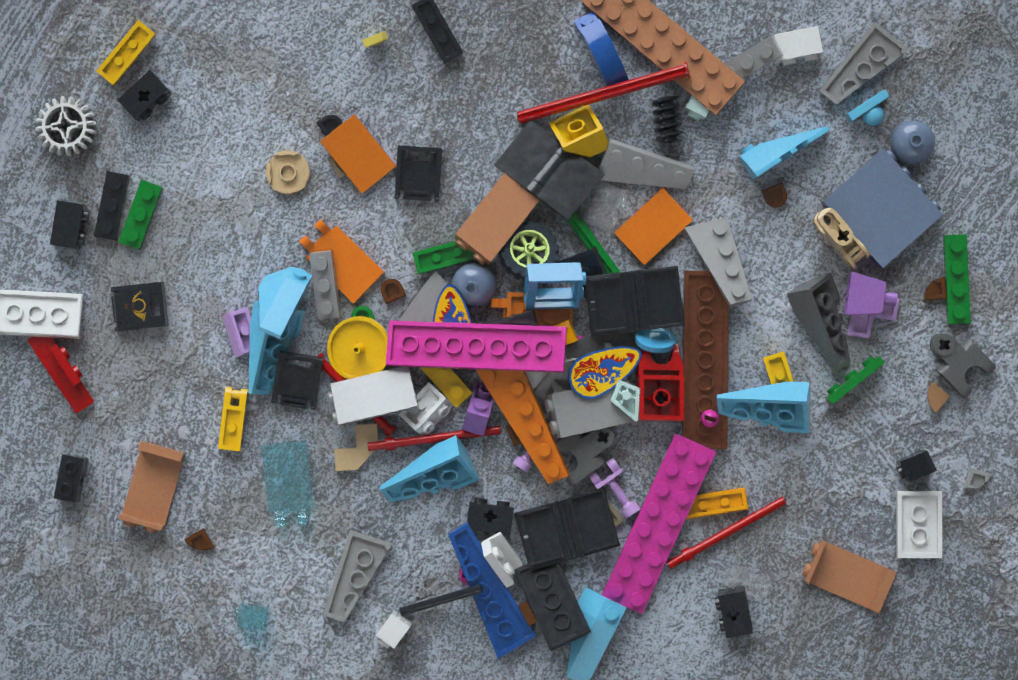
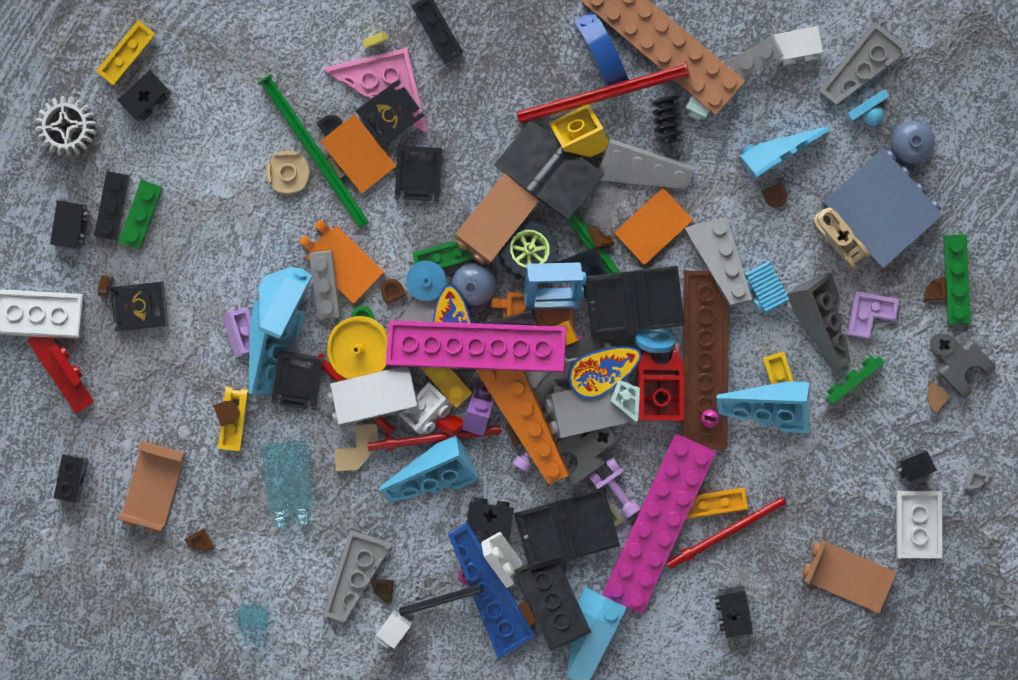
medium lavender torso [843,272,898,315] -> none
none -> reddish brown tile [98,274,114,298]
none -> reddish brown tile [213,401,240,426]
none -> green axle [257,74,368,228]
none -> bright pink tile [324,48,427,132]
none -> black container [356,79,425,147]
none -> dark brown tile [371,578,394,603]
none -> dark azure piece [406,261,446,301]
none -> red tile [436,415,463,437]
none -> reddish brown tile [587,226,615,249]
none -> medium azure brick [745,261,790,314]

